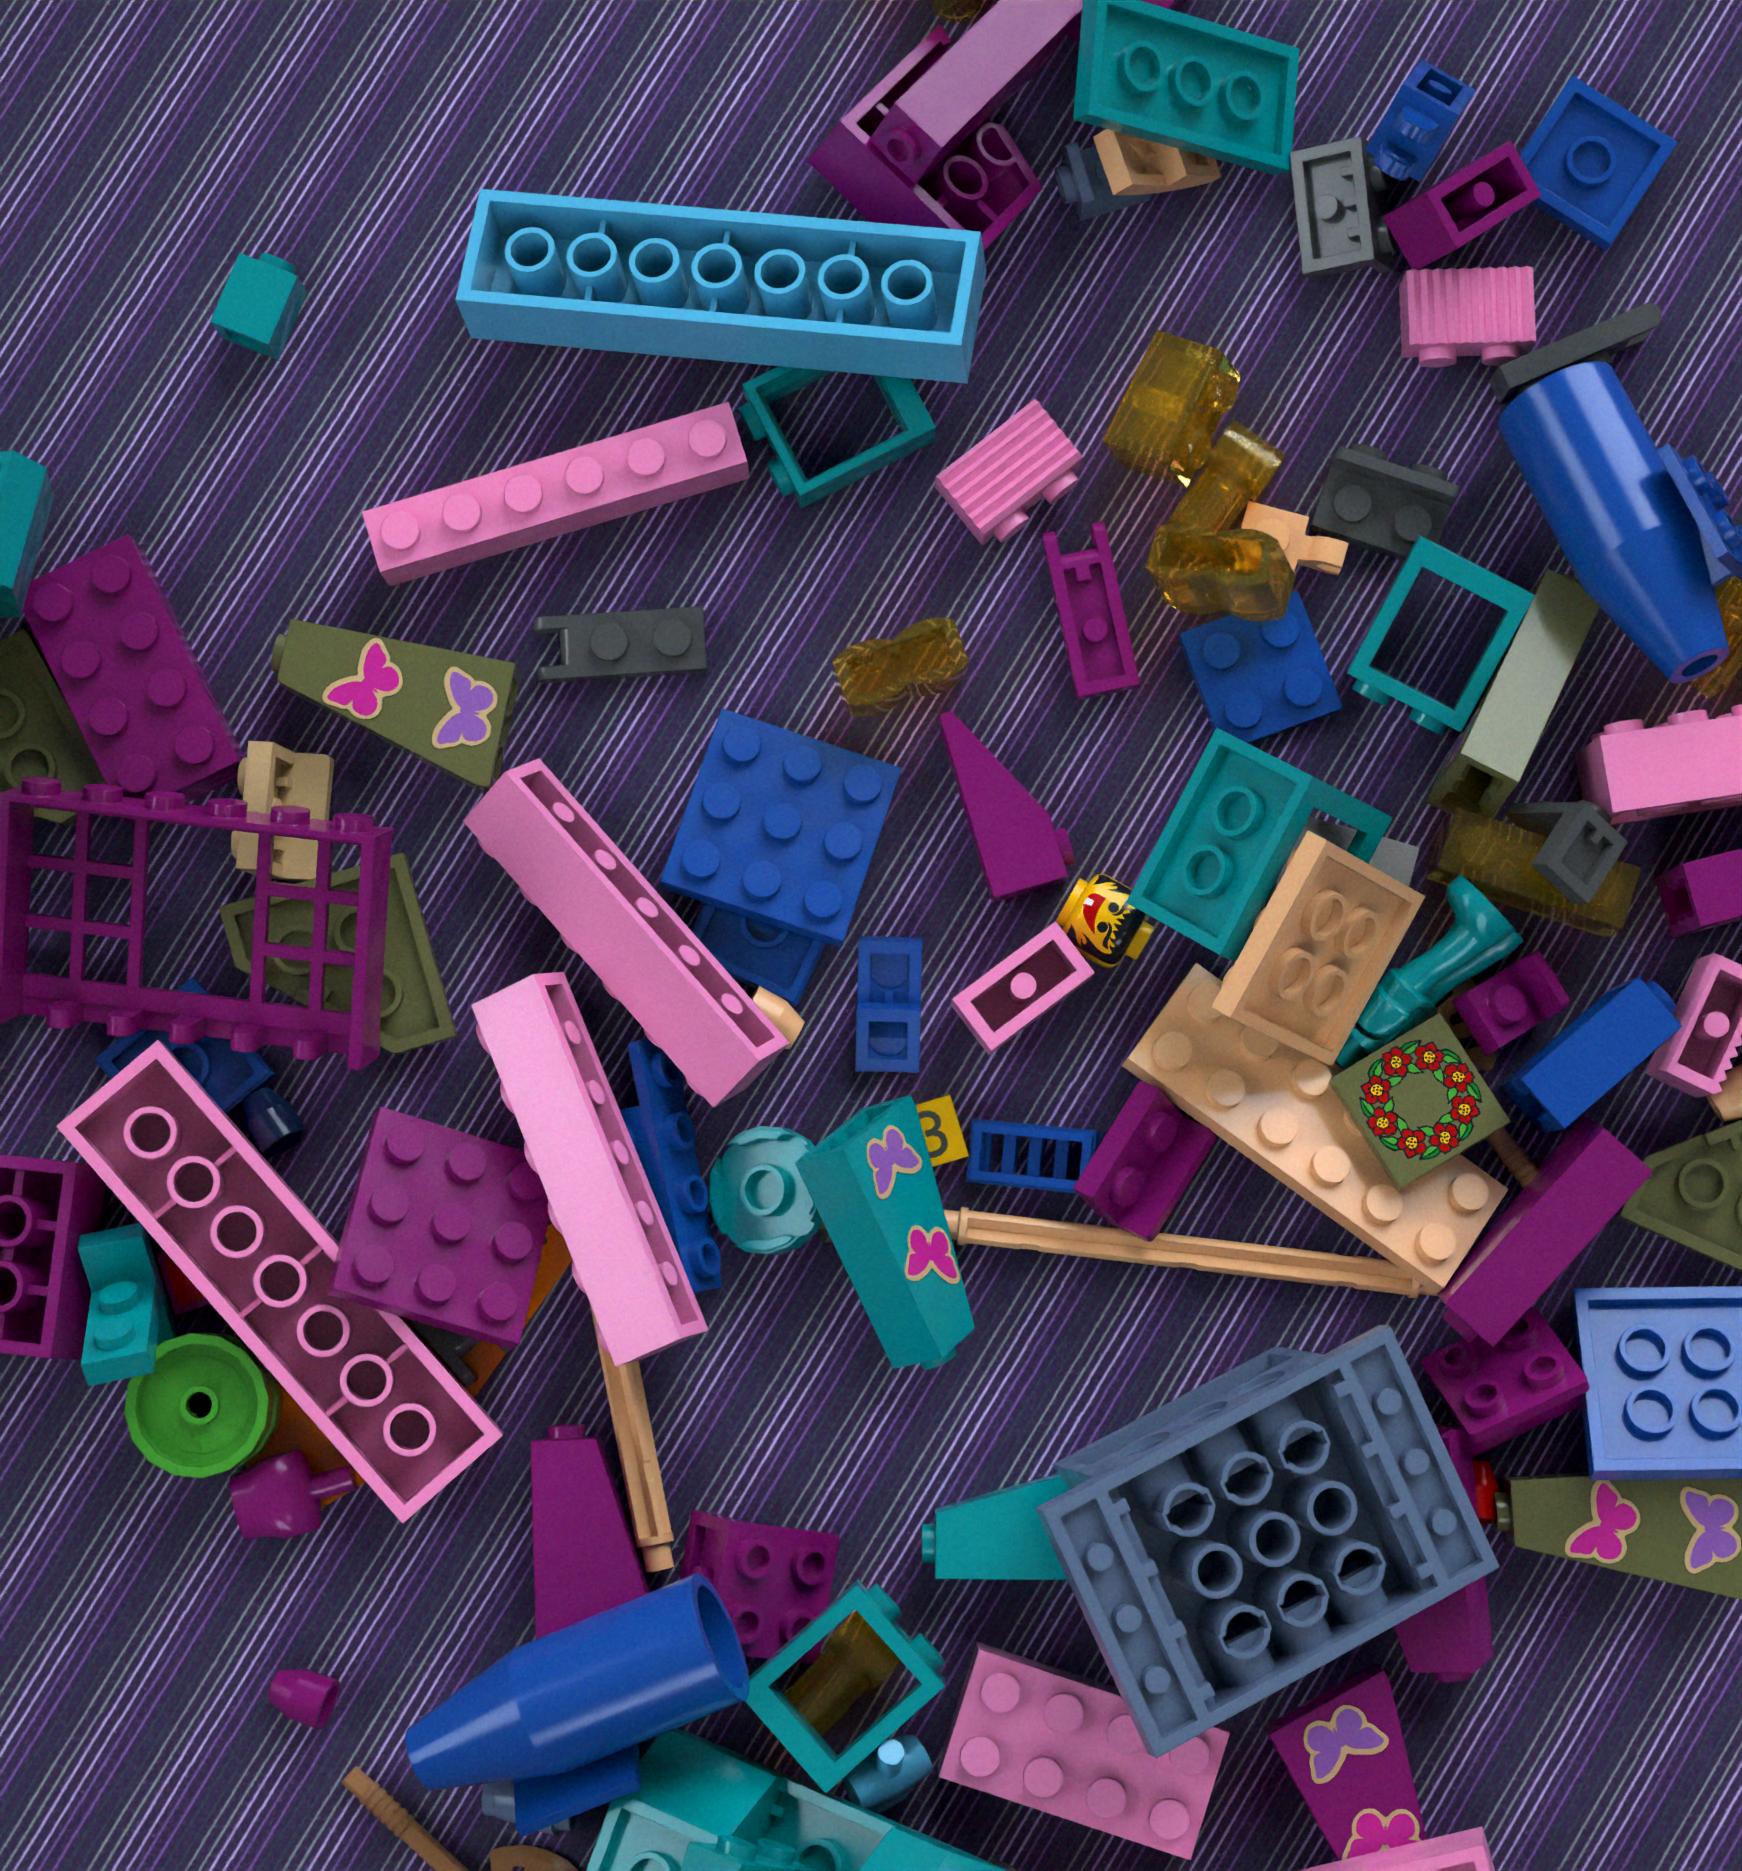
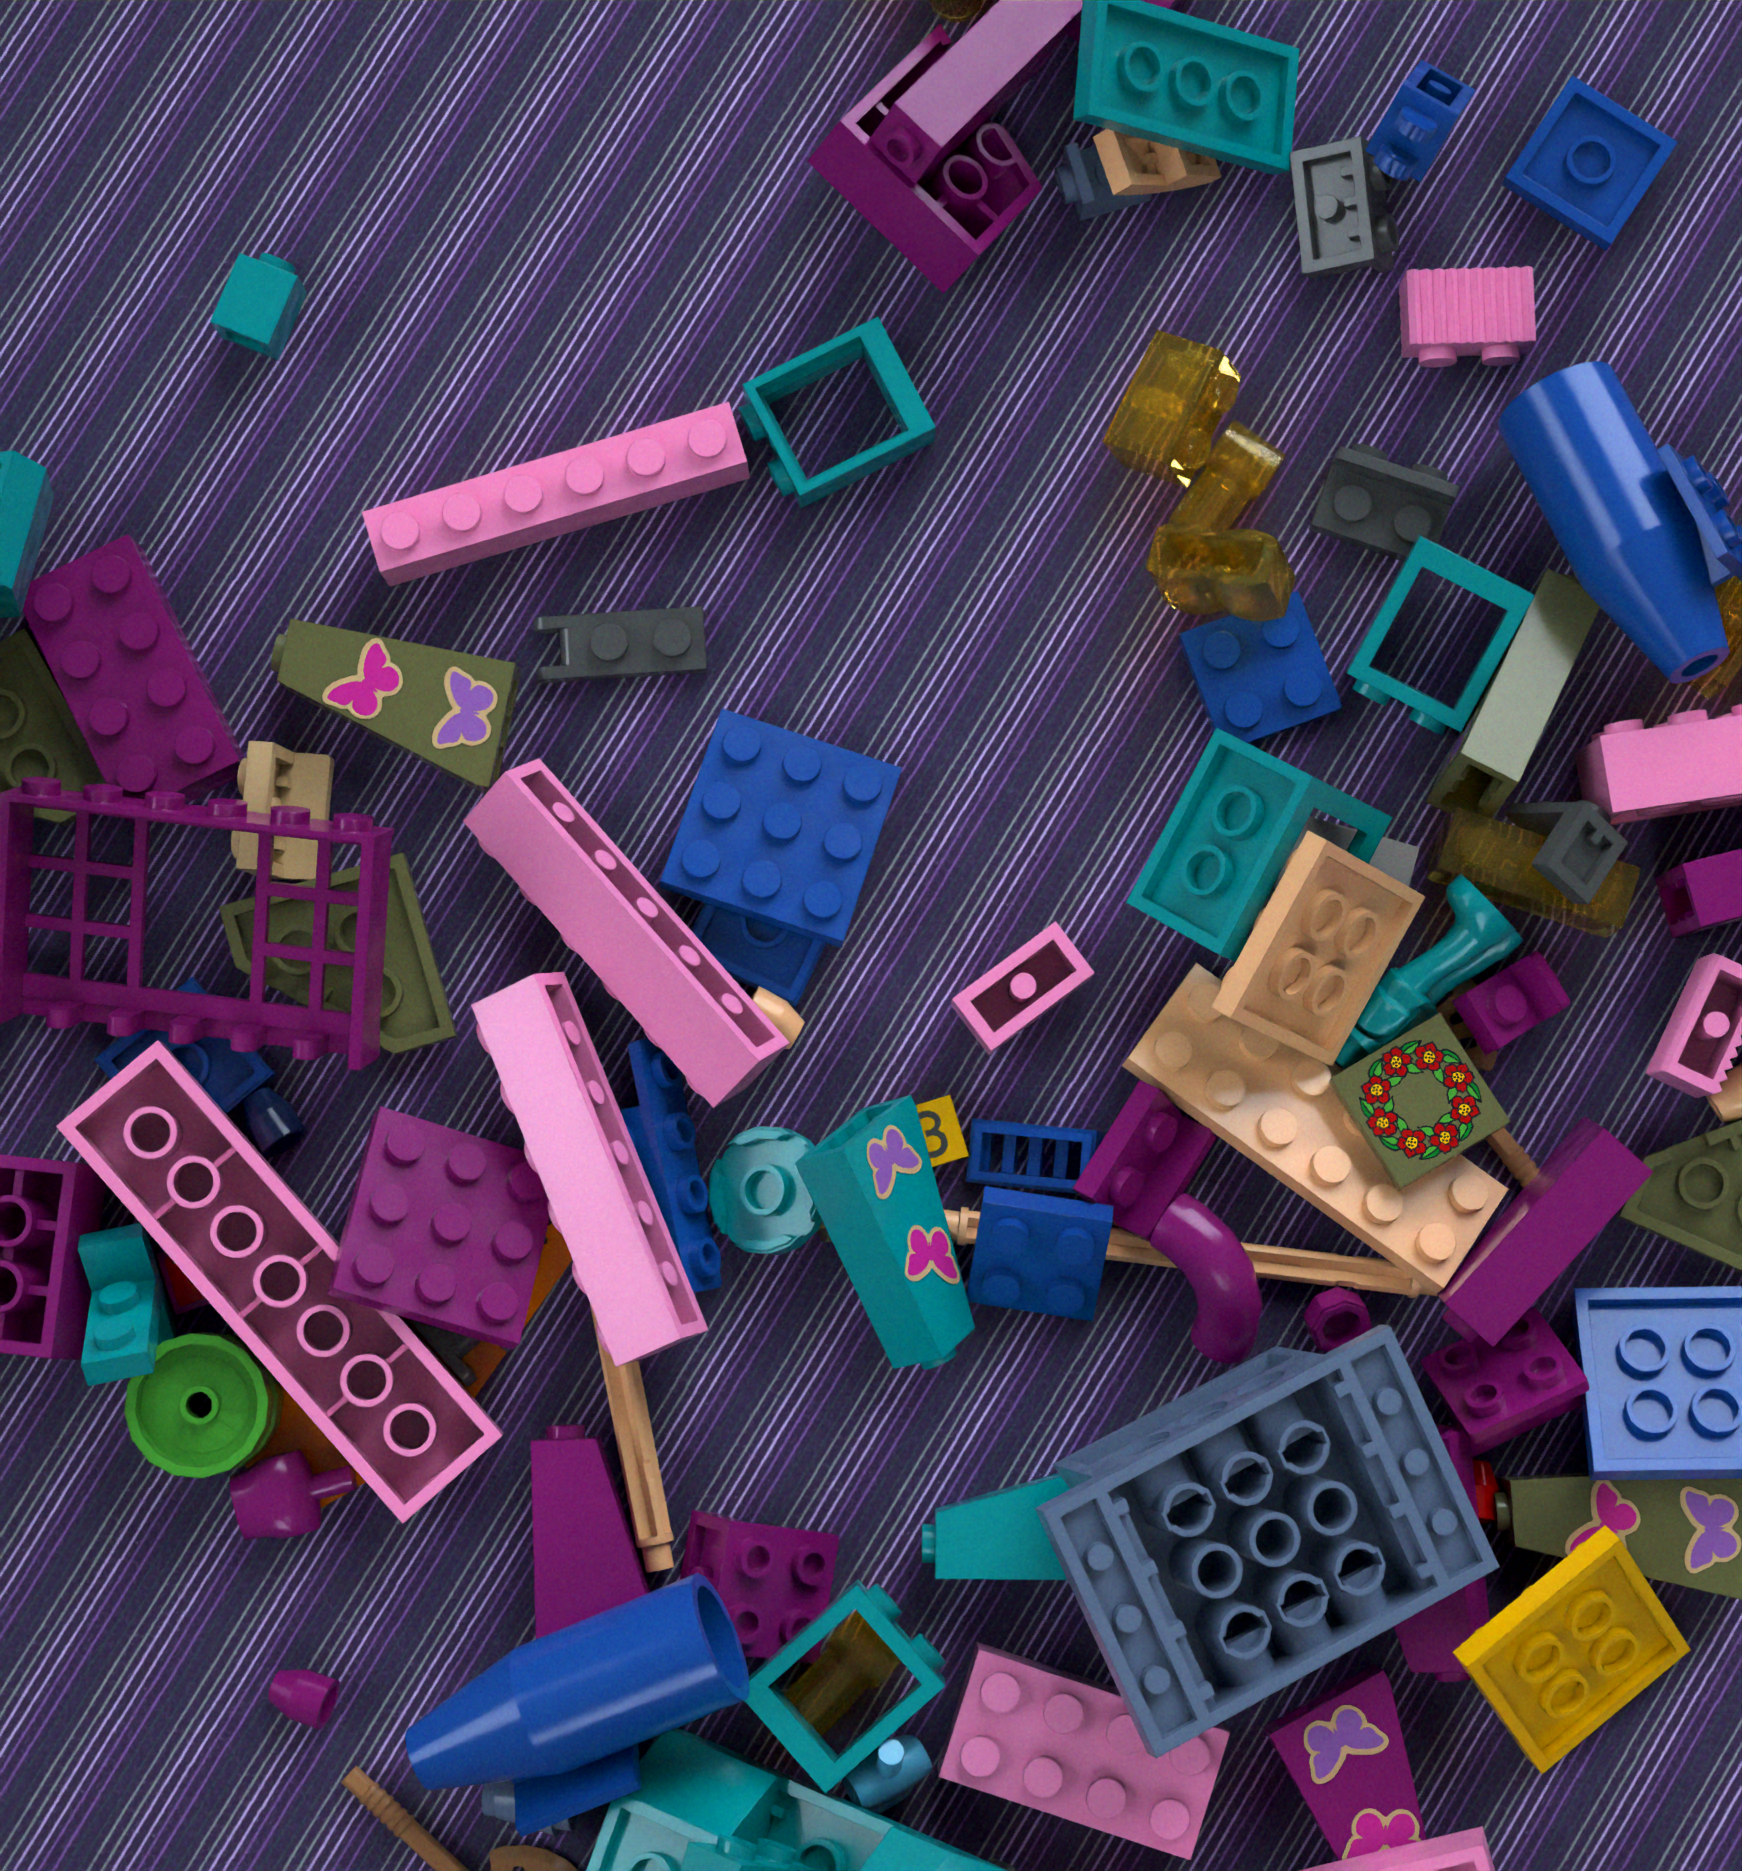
medium azure brick [455,189,987,384] -> none
clear yellow brick [832,618,969,717] -> none
blue slope [855,936,923,1073] -> none
bright pink brick [935,399,1083,545] -> none
magenta slope [938,711,1075,904] -> none
magenta hinge [1041,521,1140,701] -> none
head [1056,874,1155,968] -> none
light nougat plate [1231,501,1349,582] -> none
magenta brick [1382,140,1542,270] -> none
dark grey hinge [1489,303,1662,404] -> none
blue window [1499,977,1682,1134] -> none
none -> blue plate [966,1186,1114,1321]
none -> magenta cylinder [1150,1193,1262,1364]
none -> magenta tile [1303,1287,1372,1352]
none -> yellow plate [1452,1525,1691,1774]

